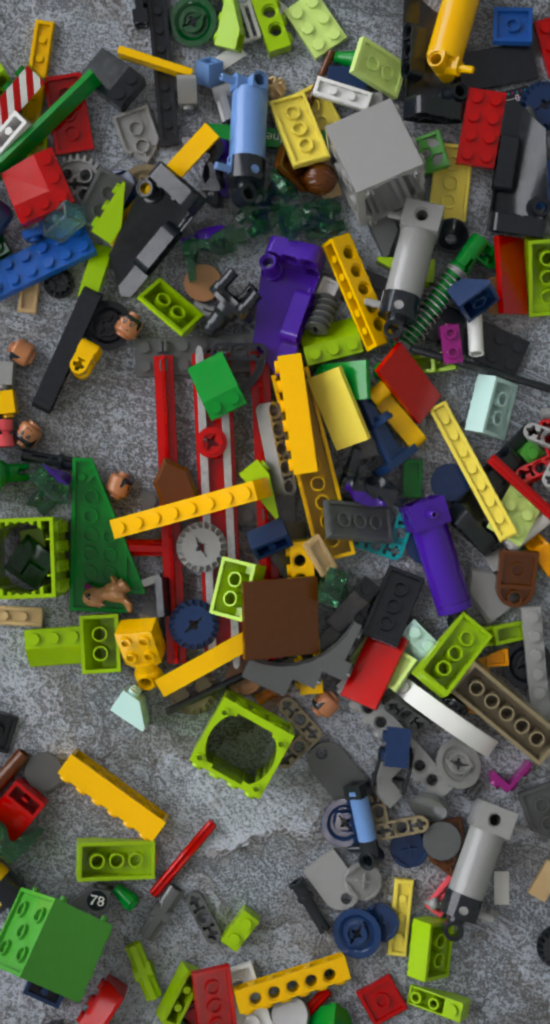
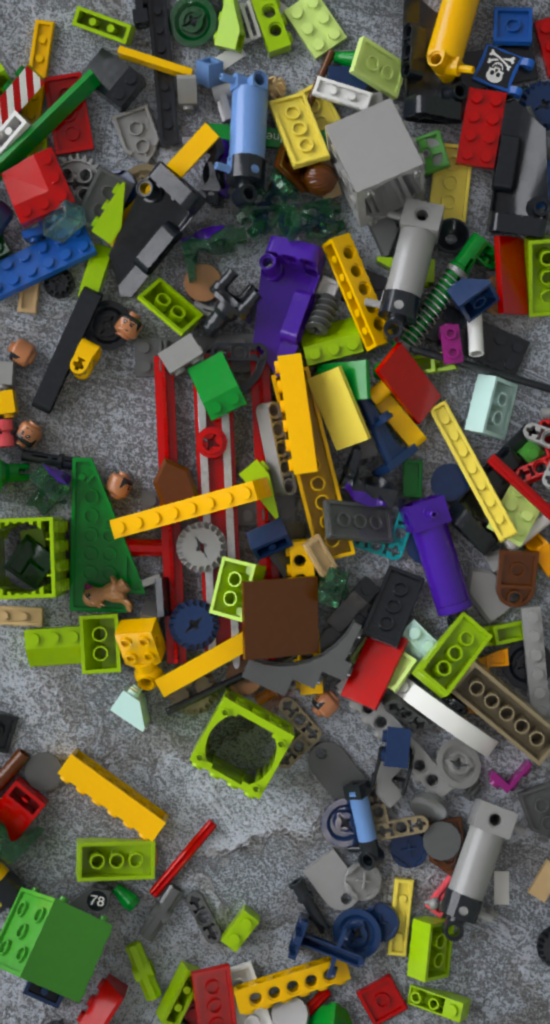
none -> lime brick [72,5,136,46]
none -> light grey brick [158,333,204,376]
none -> dark blue piece [288,912,366,979]
none -> flag [472,43,535,99]

